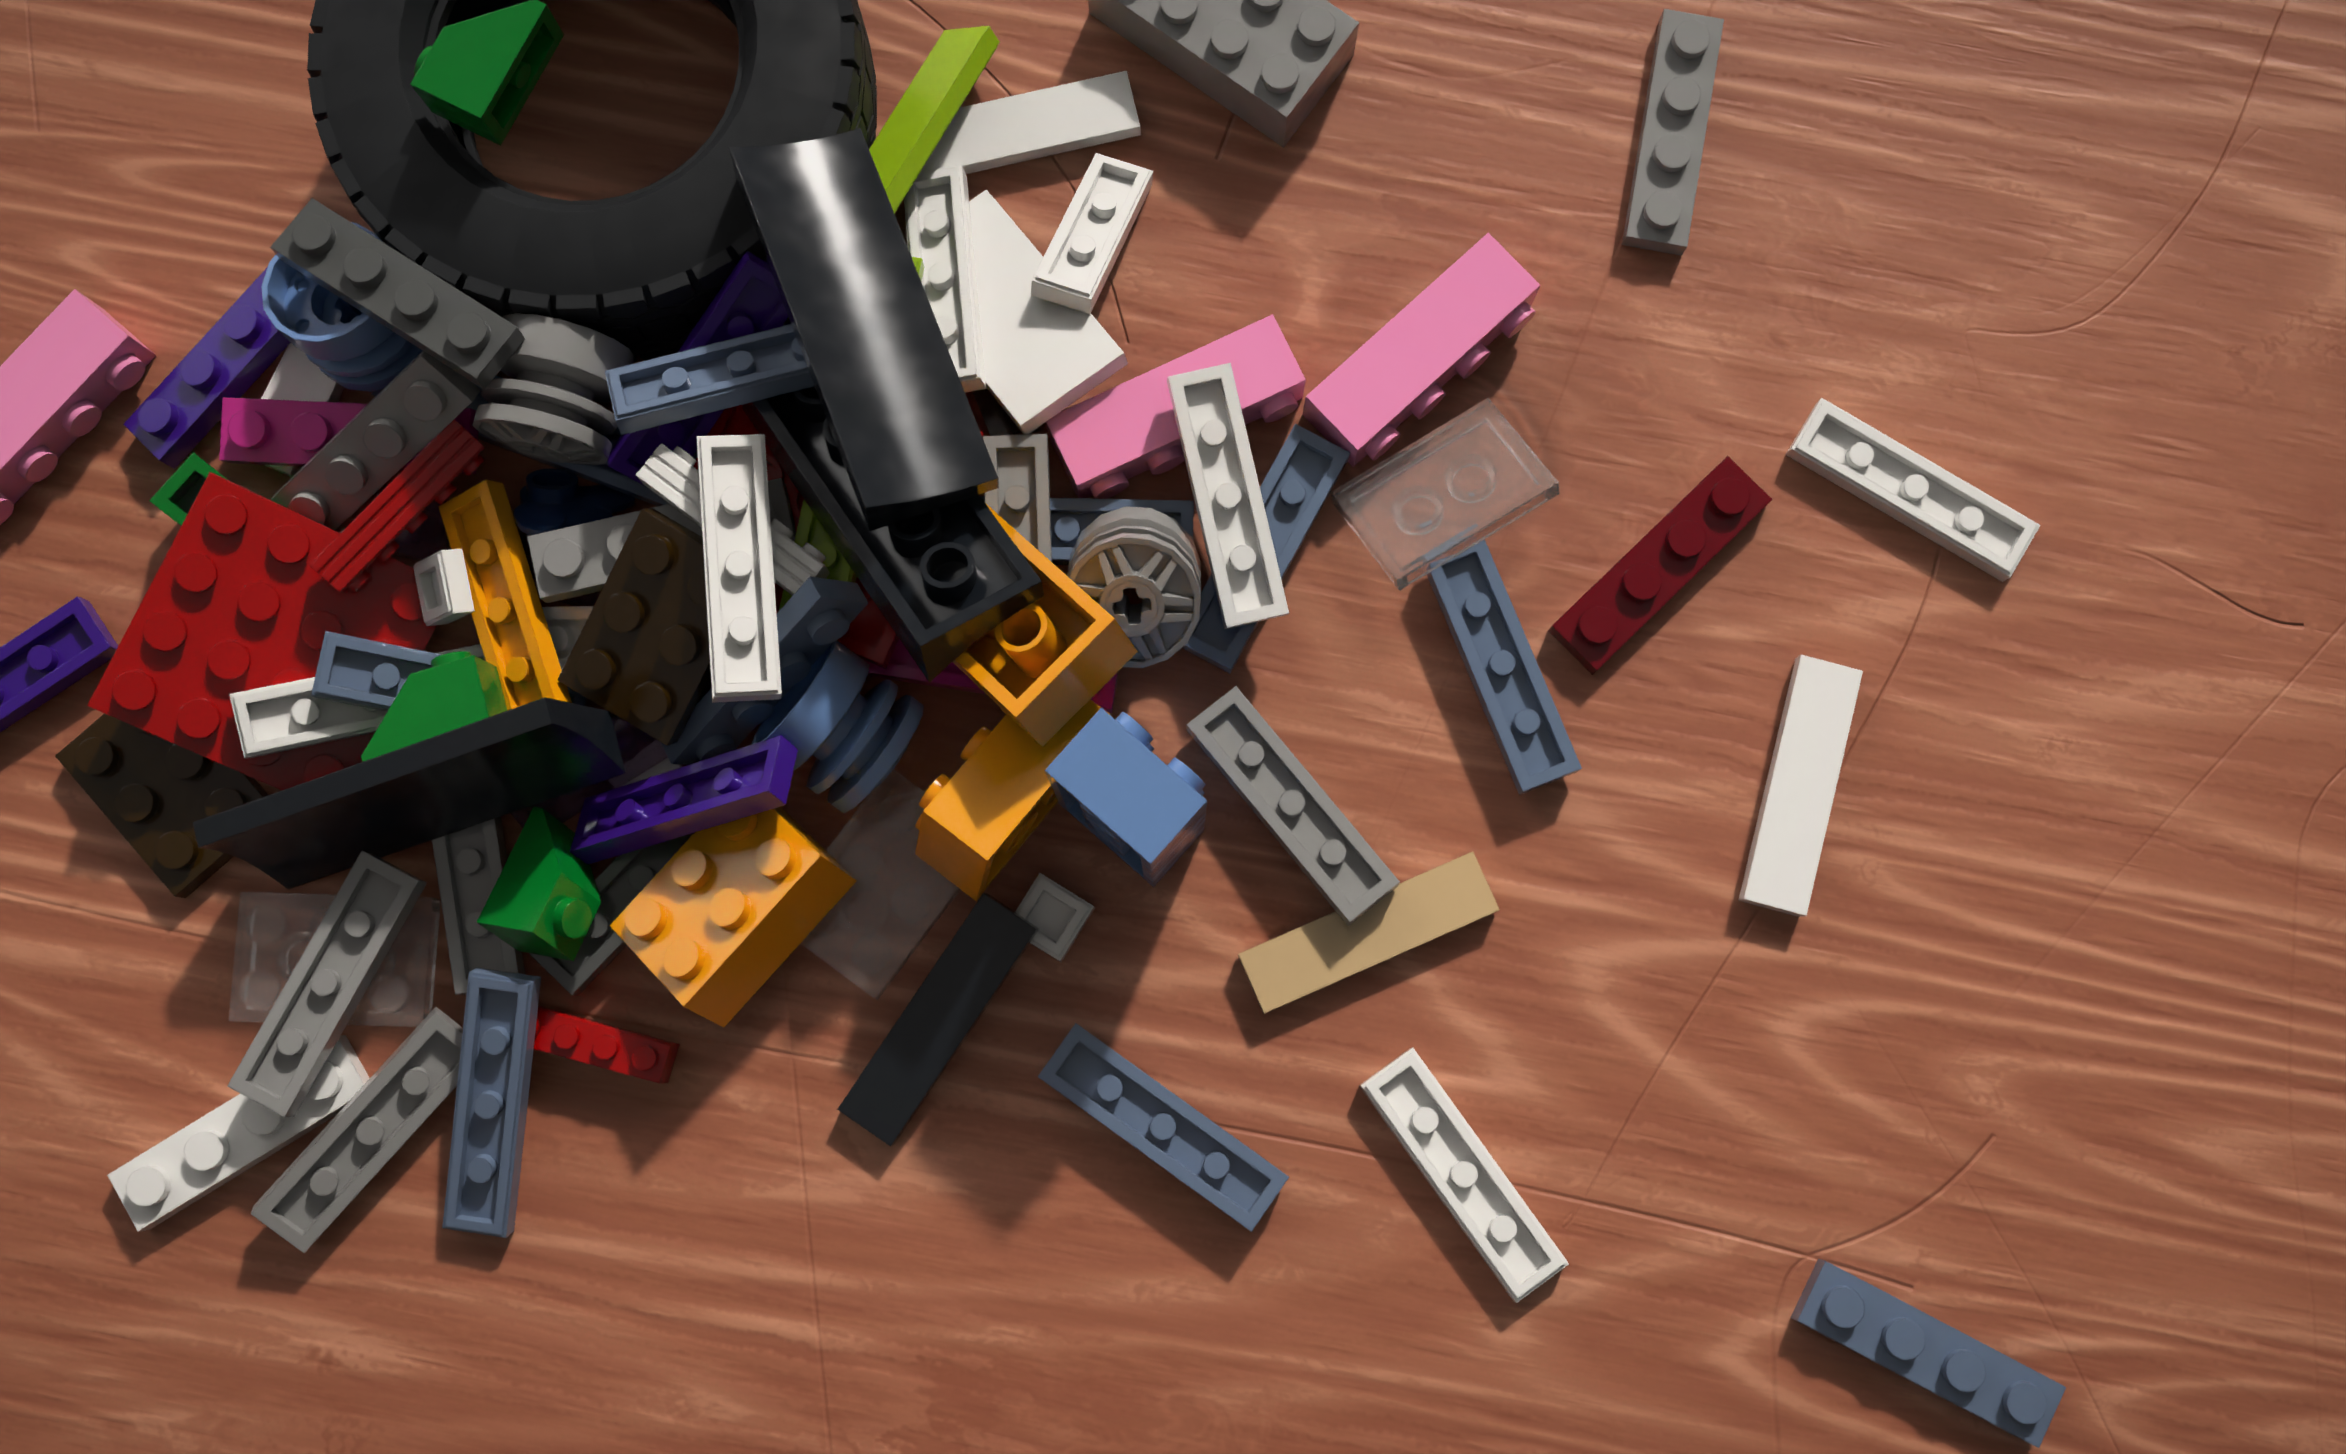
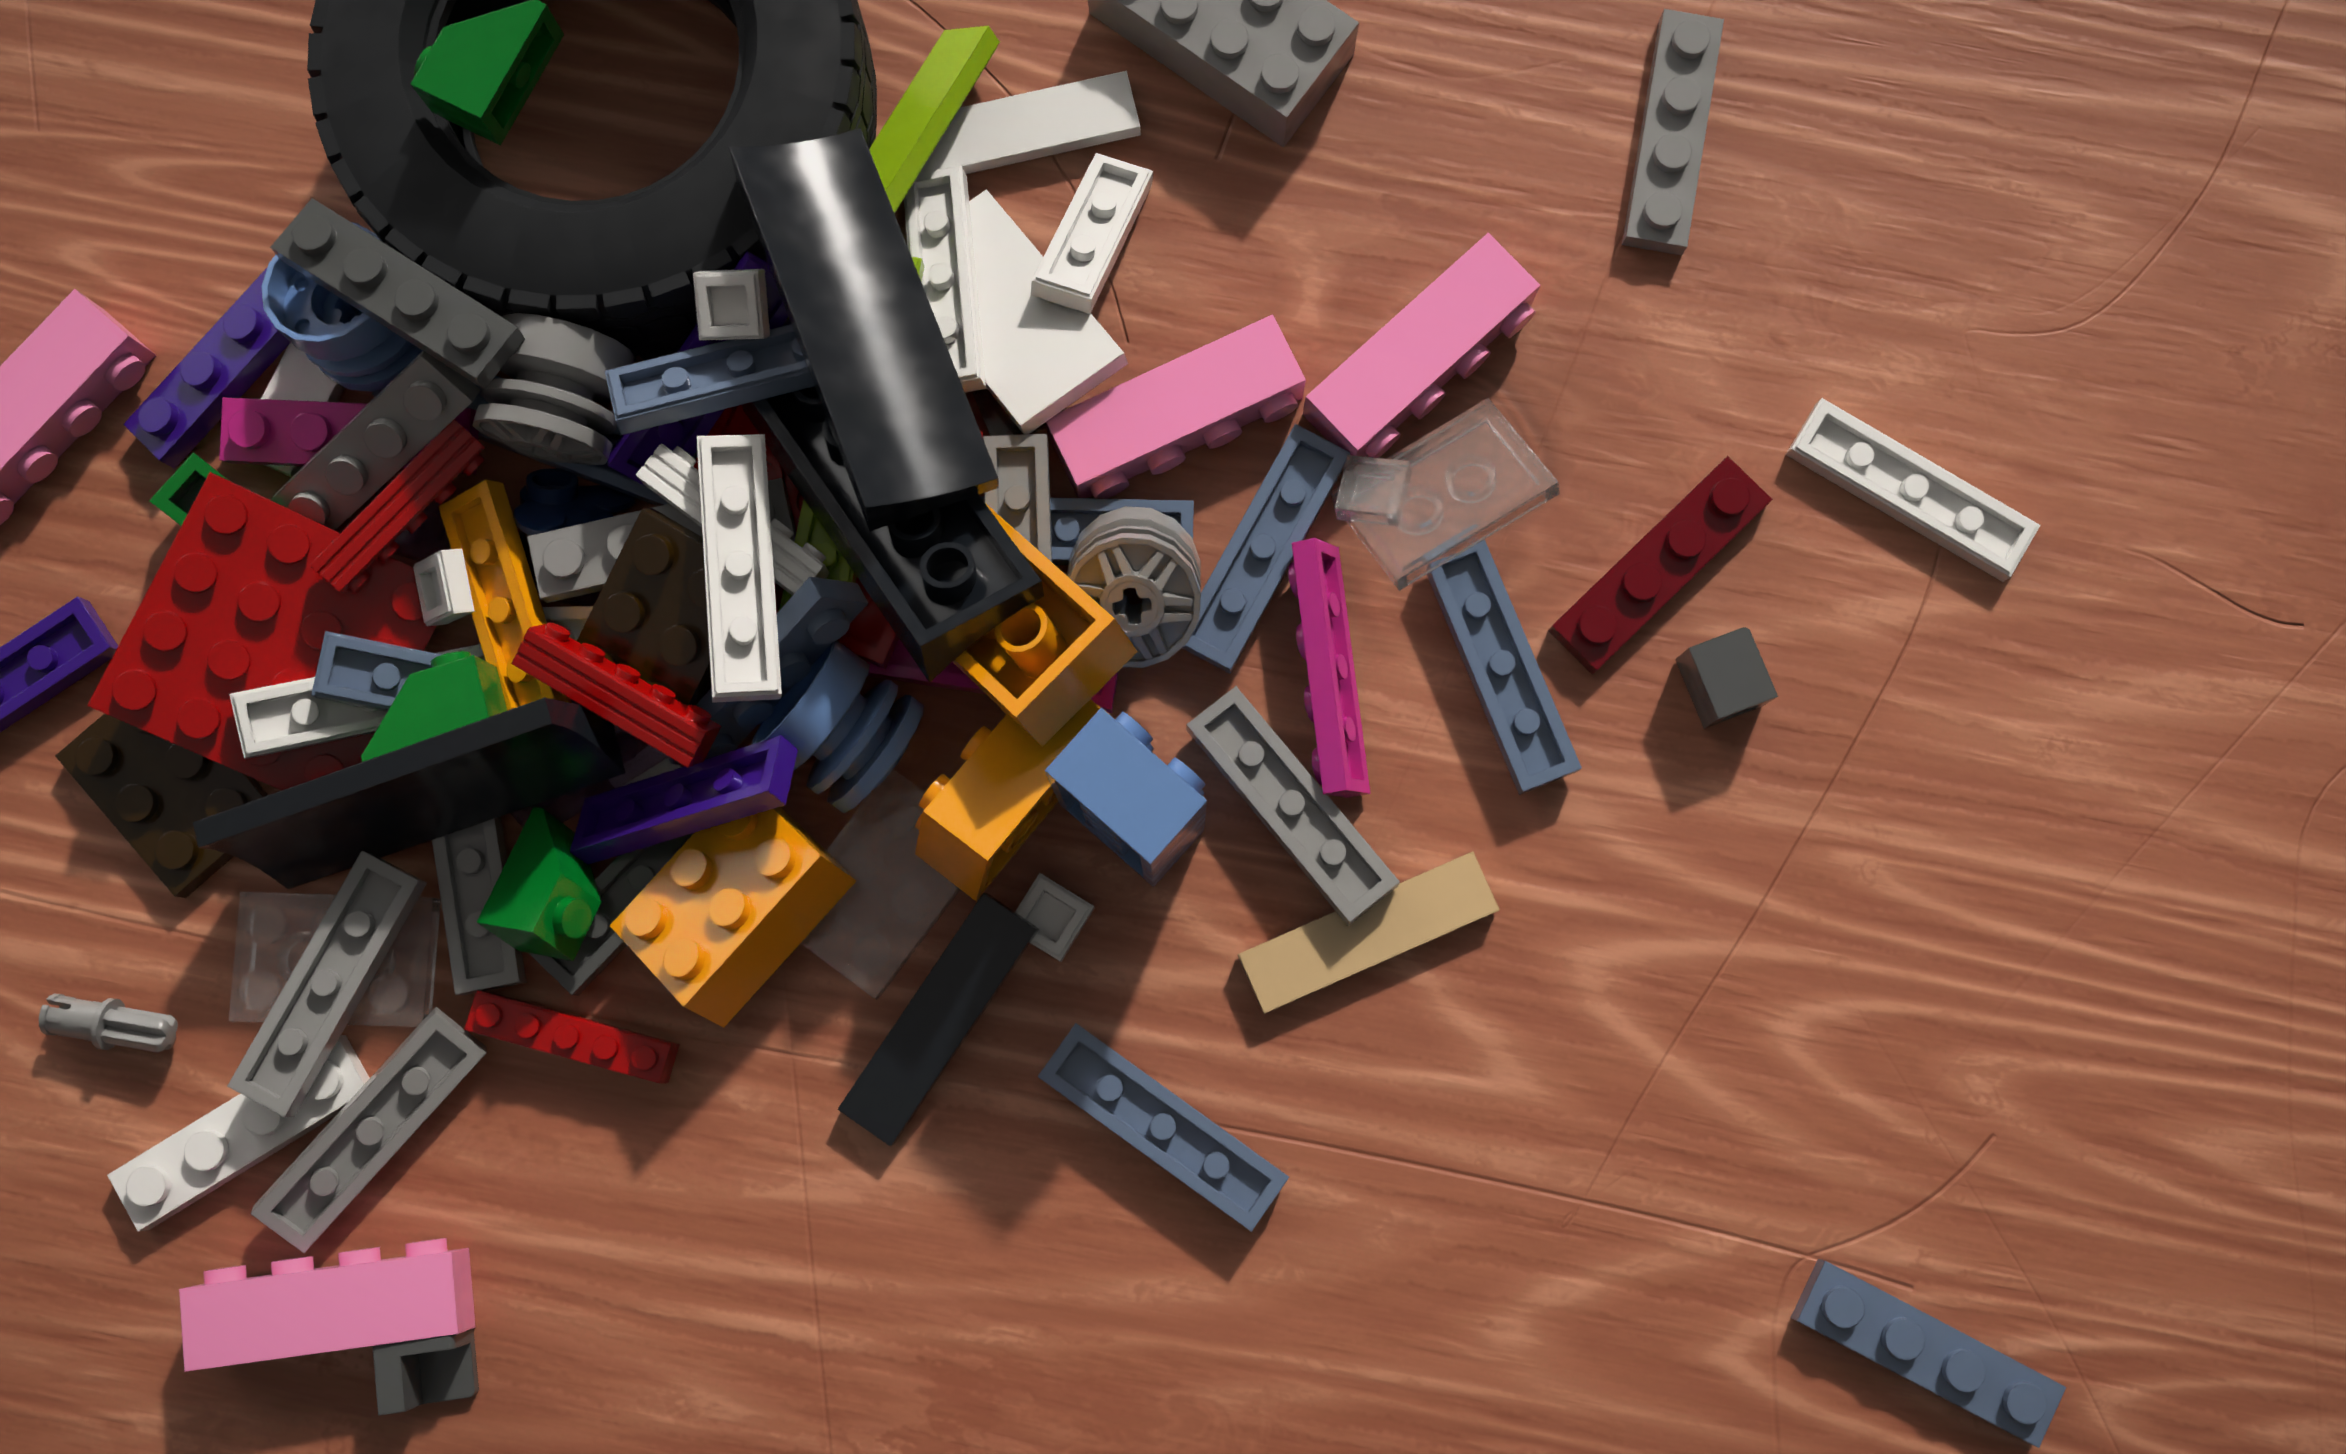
sand blue tile [442,968,541,1238] -> none
white plate [1167,363,1289,629] -> none
white tile [1359,1048,1569,1303] -> none
white tile [1738,655,1863,917] -> none
none -> light grey axle [39,993,178,1052]
none -> bright pink brick [179,1238,476,1372]
none -> dark grey panel [373,1328,479,1416]
none -> red piece [511,622,721,768]
none -> white tile [693,269,770,340]
none -> dark pink plate [1288,538,1371,798]
none -> clear tile [1334,455,1411,527]
none -> dark grey panel [1676,627,1778,729]

